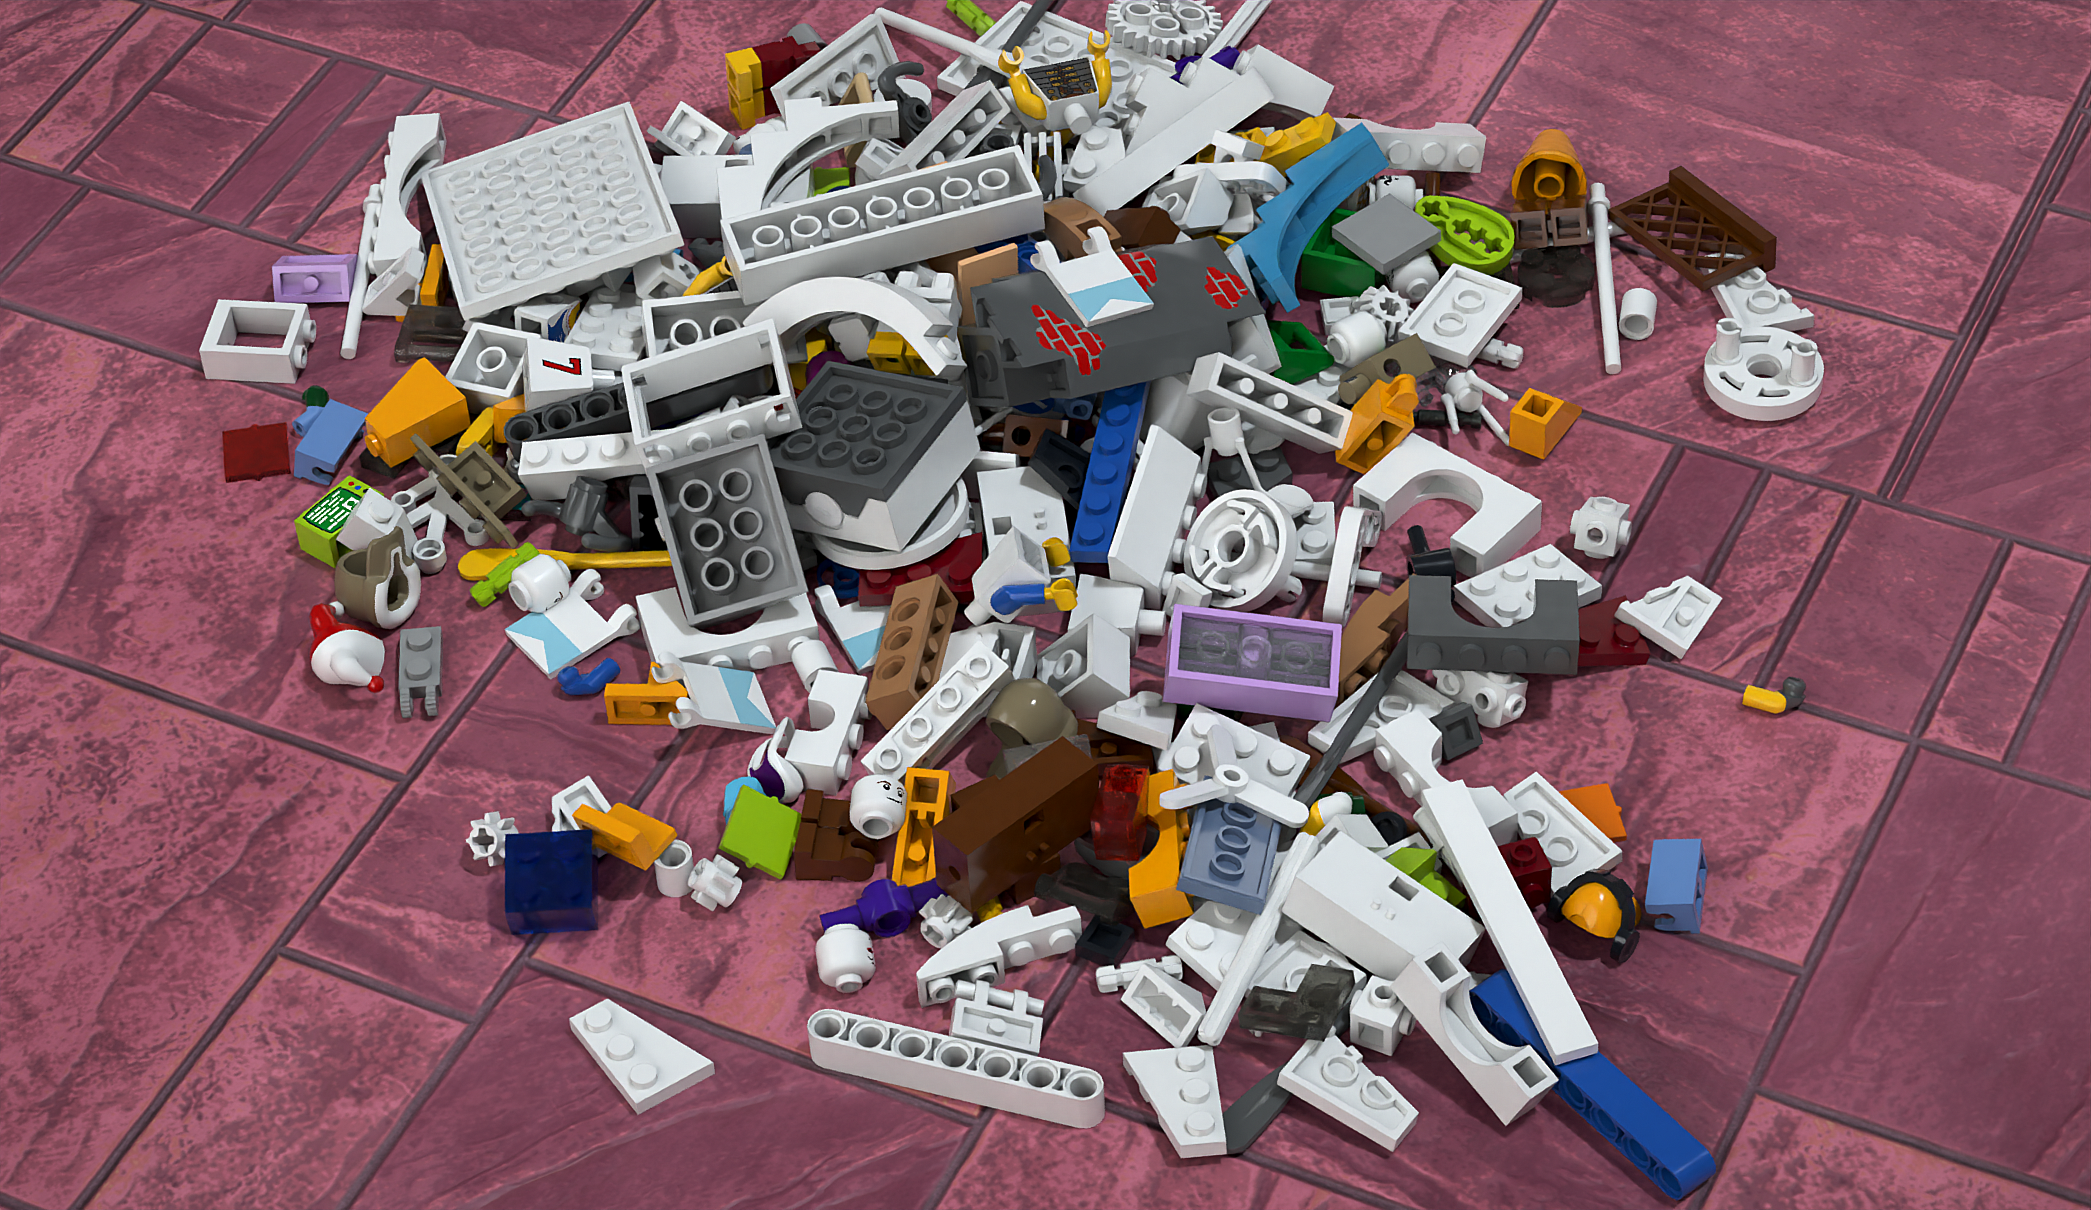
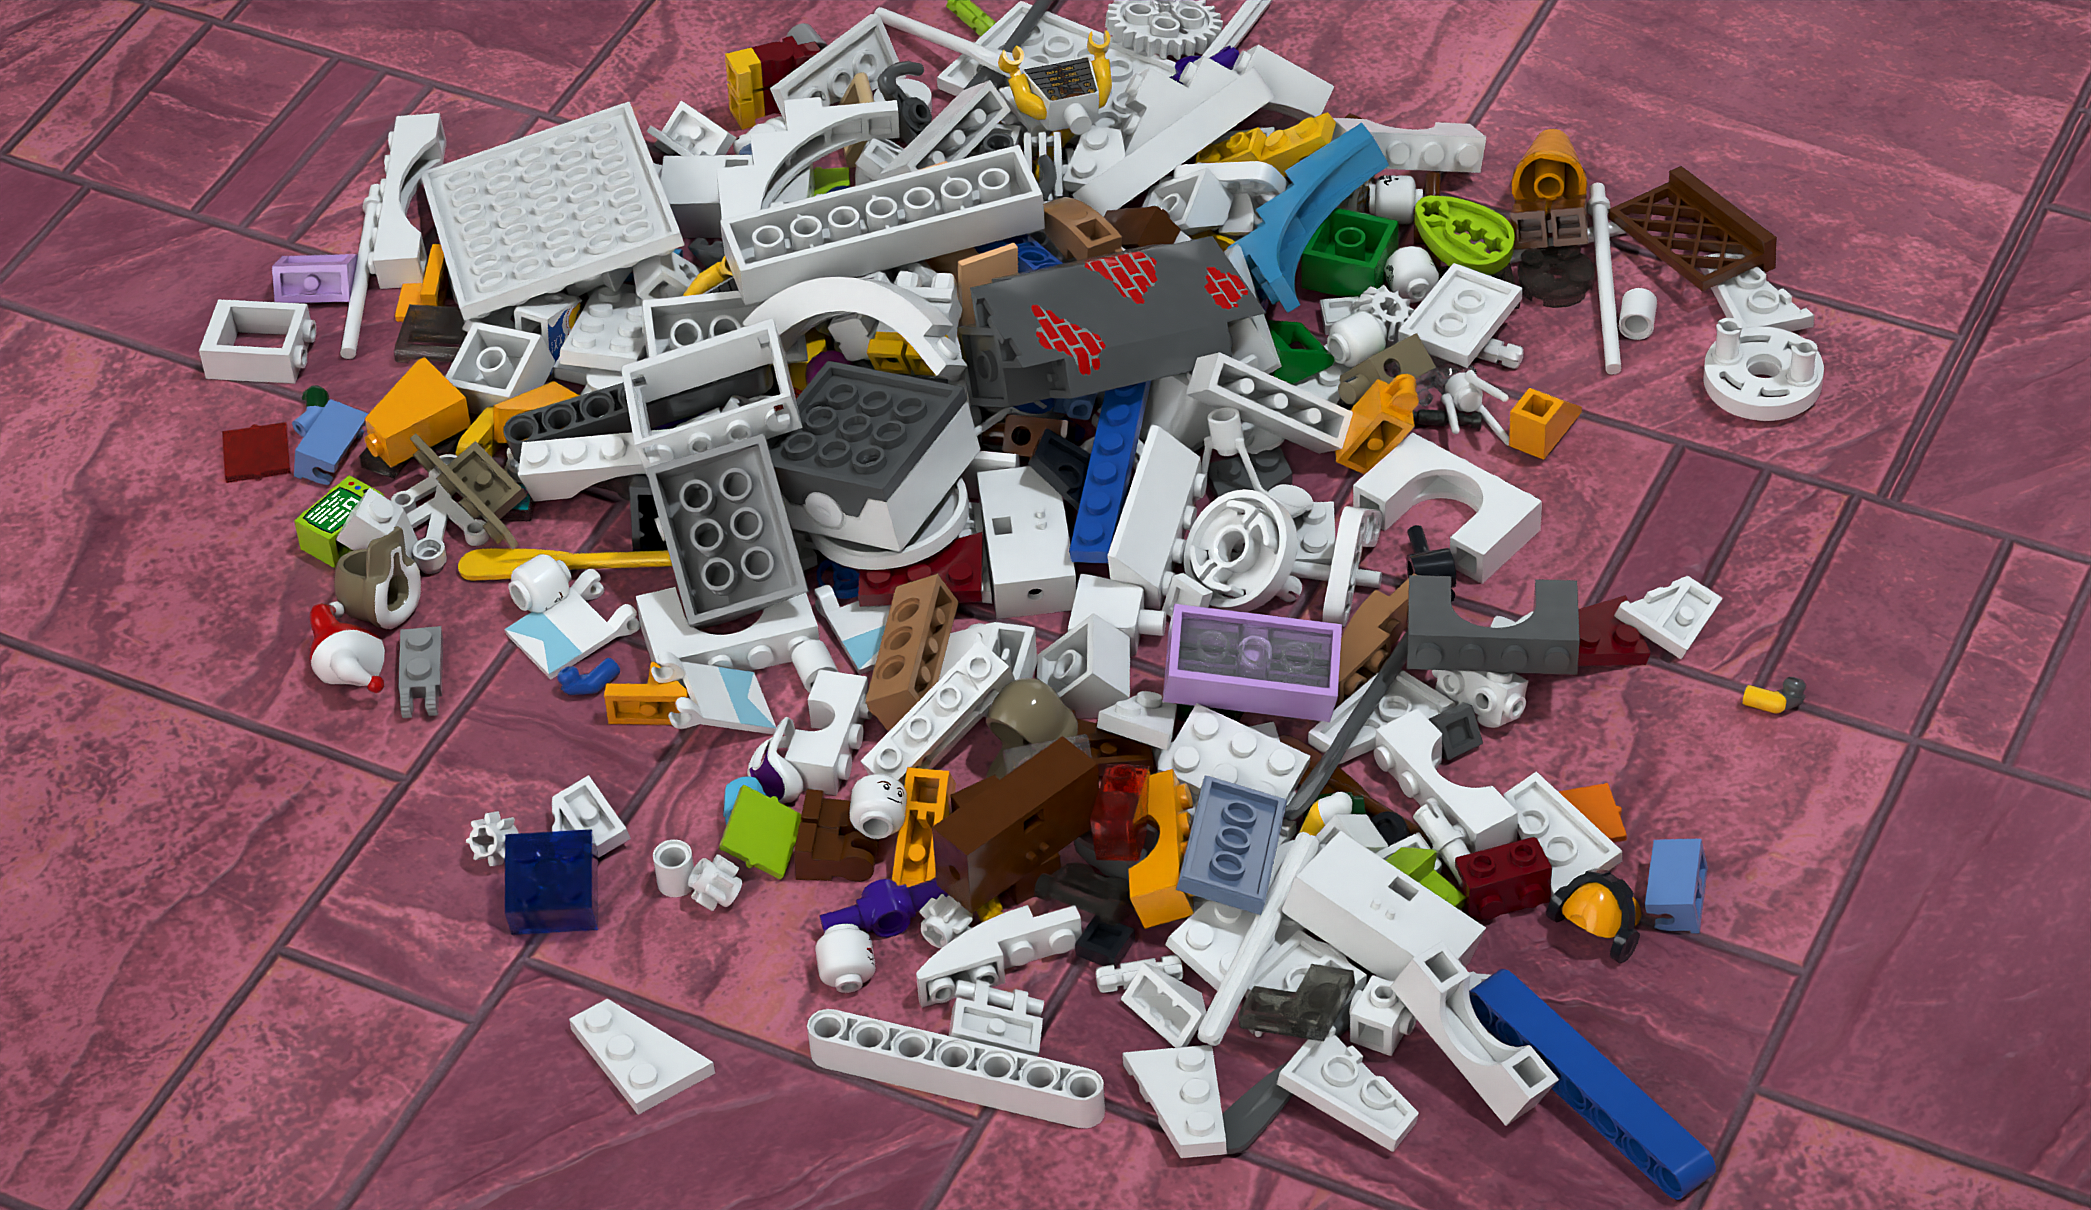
white slope [362,246,424,316] -> none
lime axle [470,542,540,607] -> none
dark grey piece [521,476,633,552] -> none
white torso [522,337,615,412] -> none
light orange panel [572,802,678,871] -> none
white torso [964,526,1078,626] -> none
white flag [1030,226,1154,327] -> none
white piece [1159,724,1309,828] -> none
white tile [1211,130,1265,163] -> none
light grey tile [1332,193,1441,275] -> none
white tile [1421,779,1599,1065] -> none
white plate [1453,544,1602,628] -> none
white brick [1570,497,1632,559] -> none

